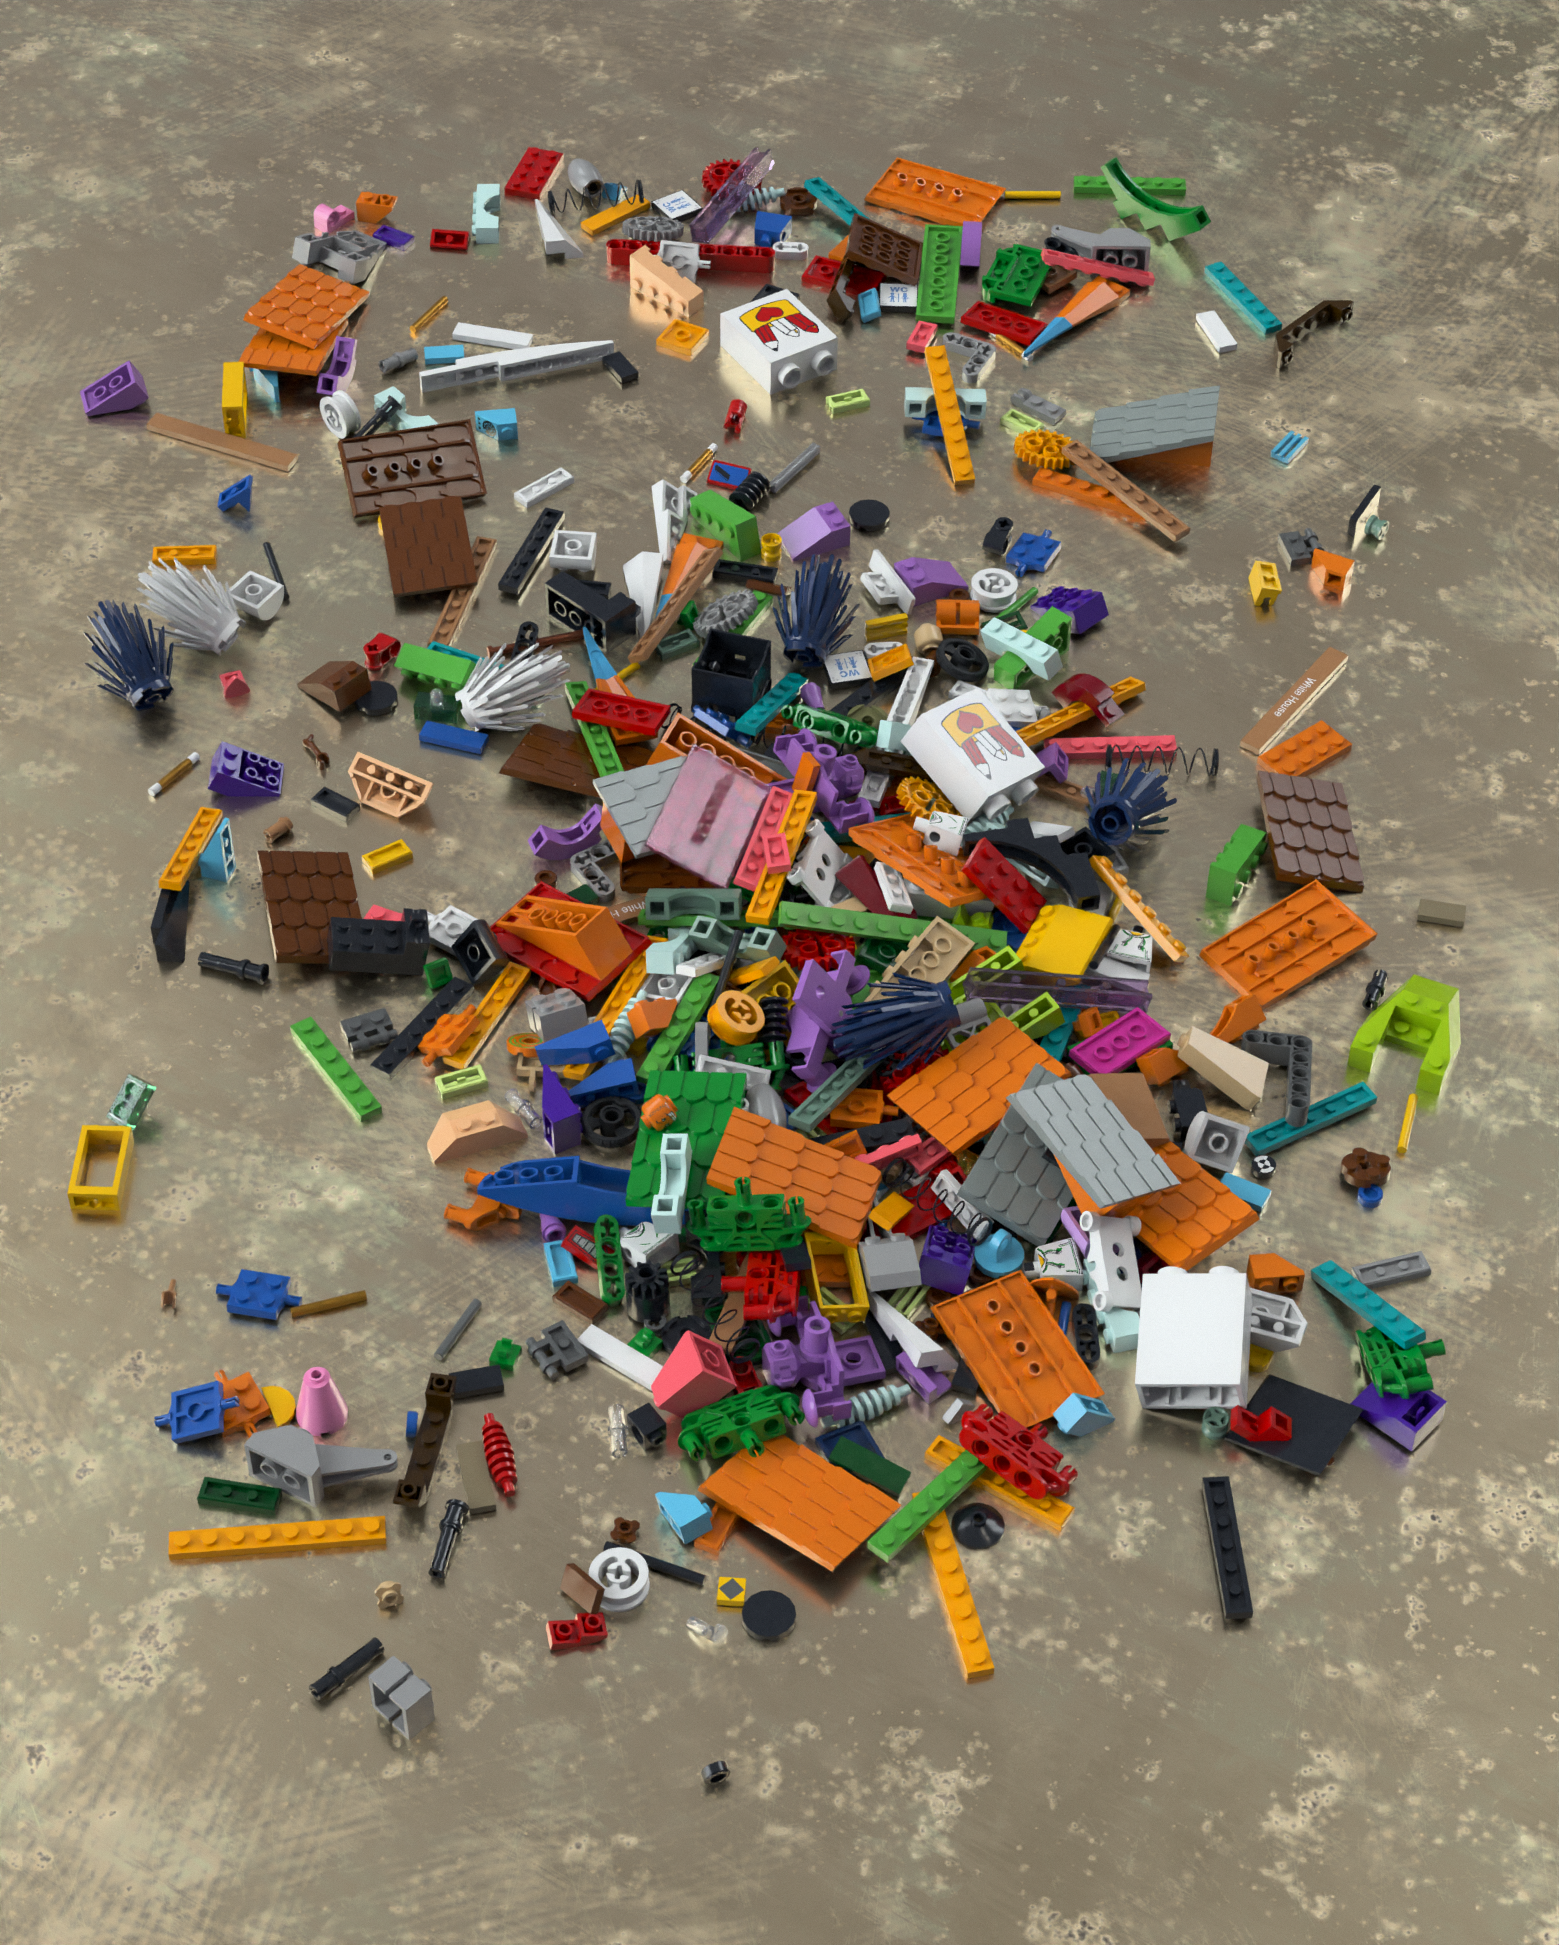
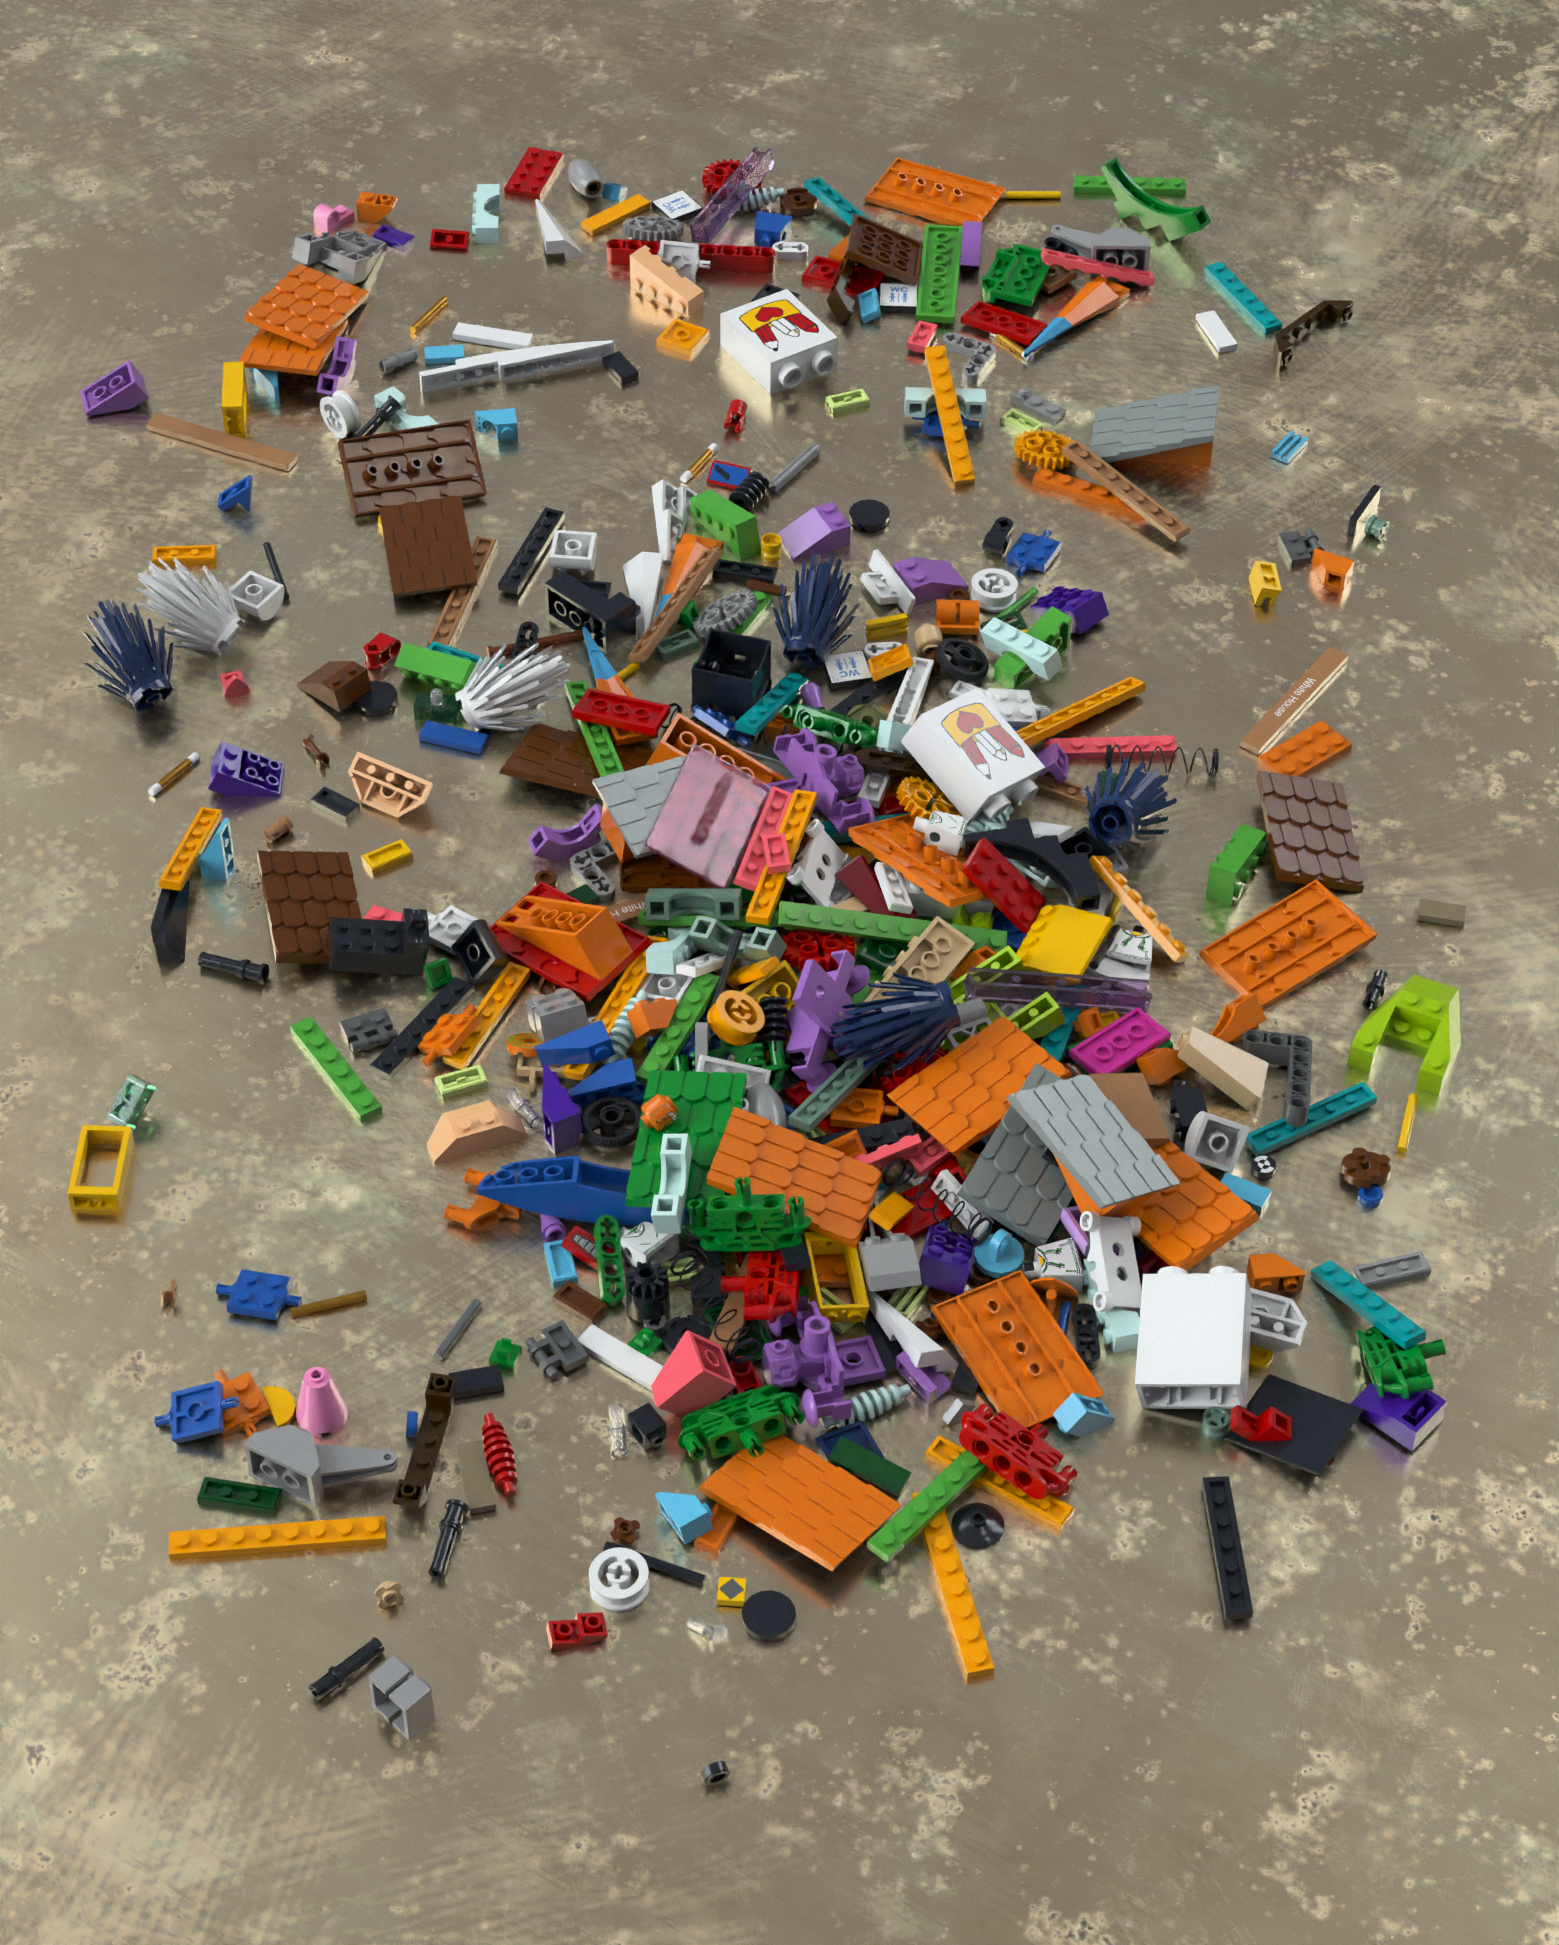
white tile [514,467,574,508] -> none
black piece [548,179,644,214] -> none
reddish brown tile [560,1563,605,1614] -> none
orange tile [792,752,821,791] -> none
dark red arch [1052,673,1124,728] -> none

